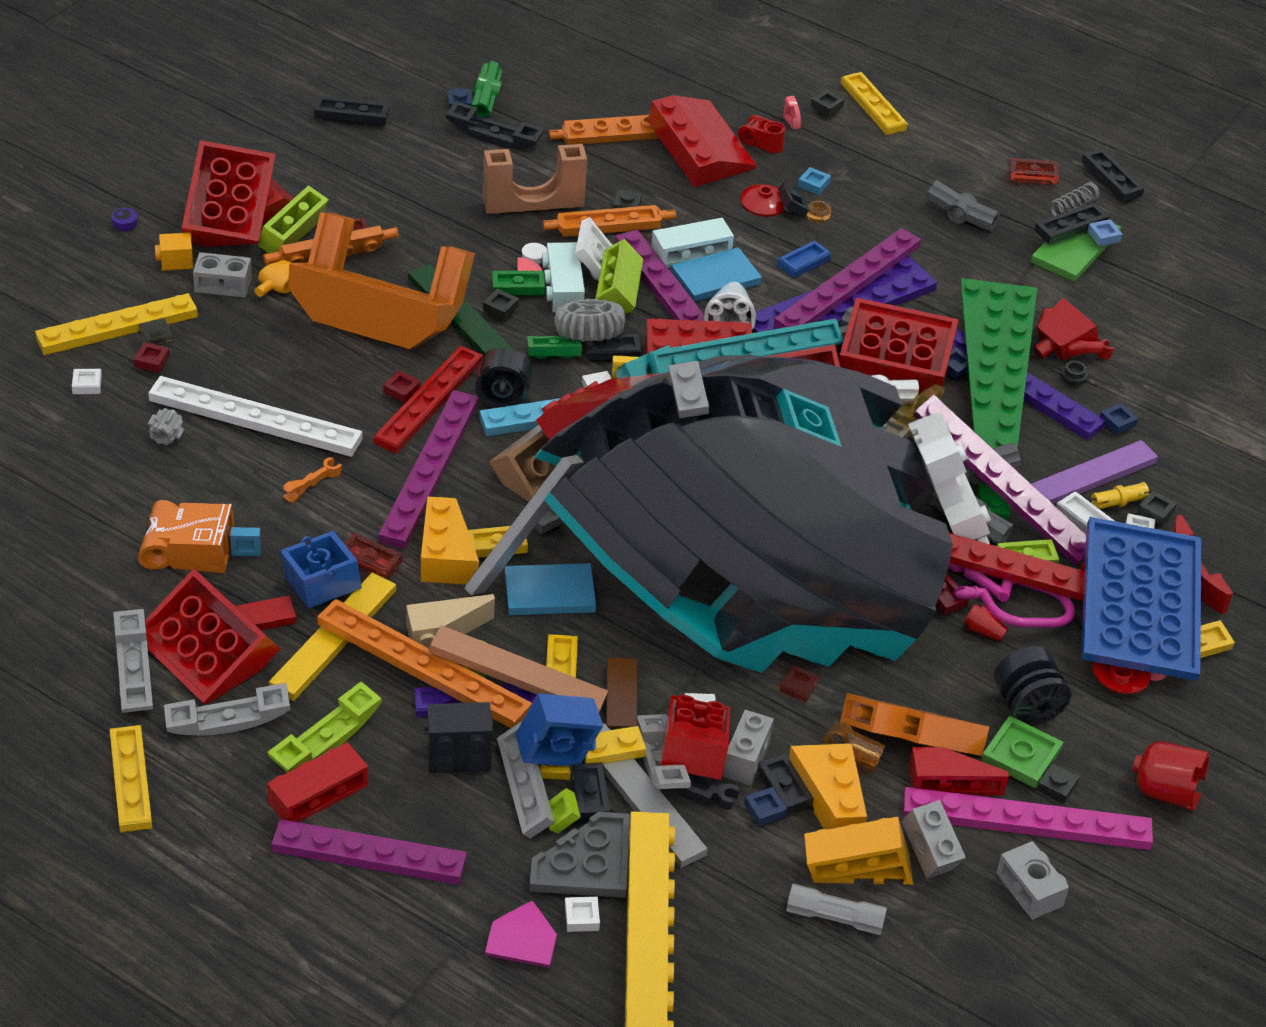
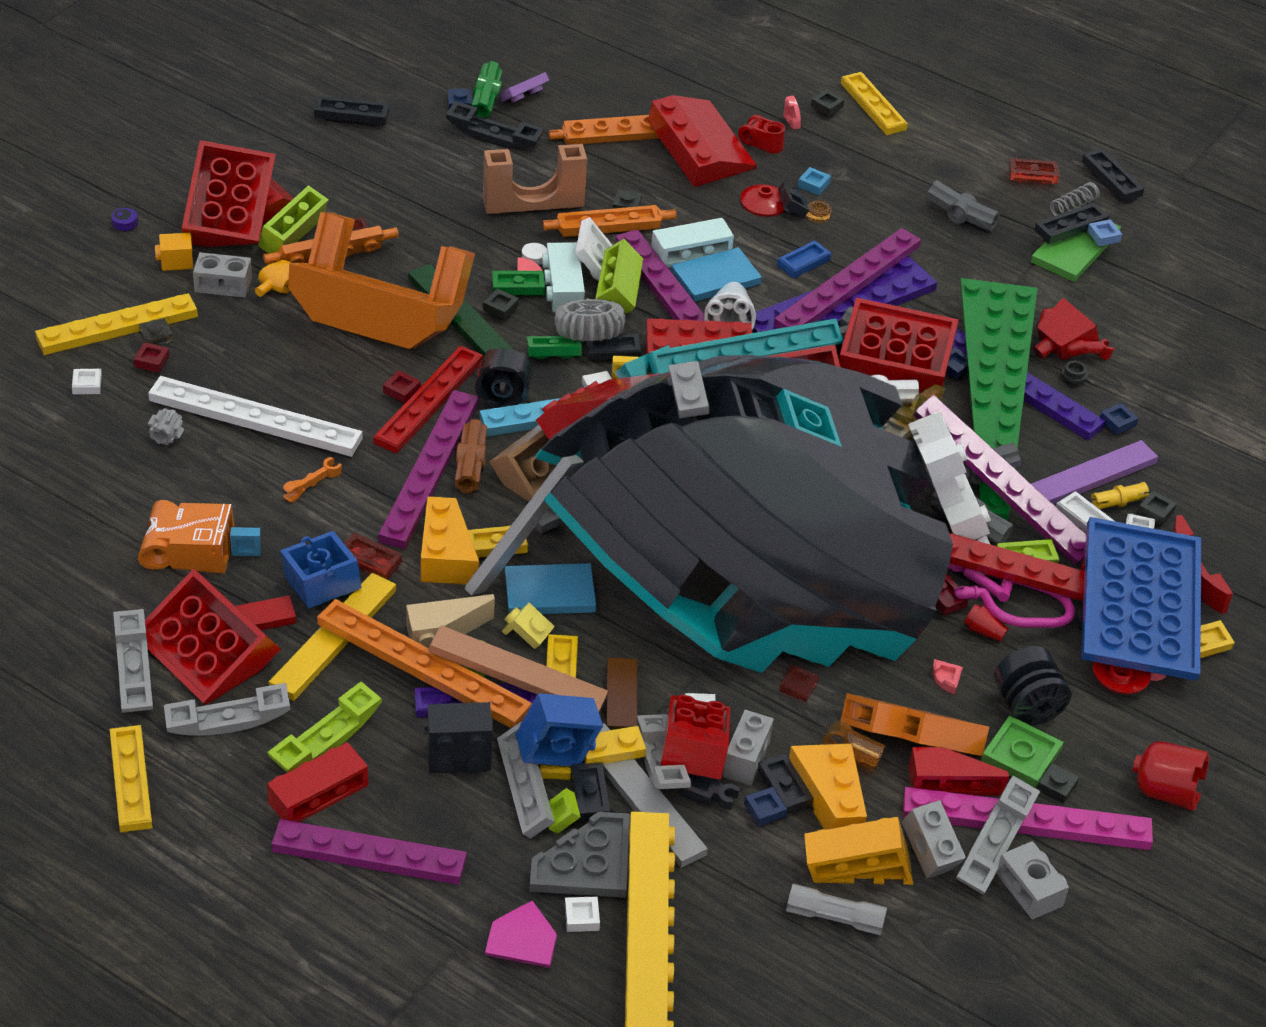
none -> dark orange piece [455,419,487,494]
none -> medium lavender plate [498,72,549,103]
none -> light yellow bracket [501,603,554,649]
none -> coral tile [932,659,963,694]
none -> light grey slope [956,776,1040,895]

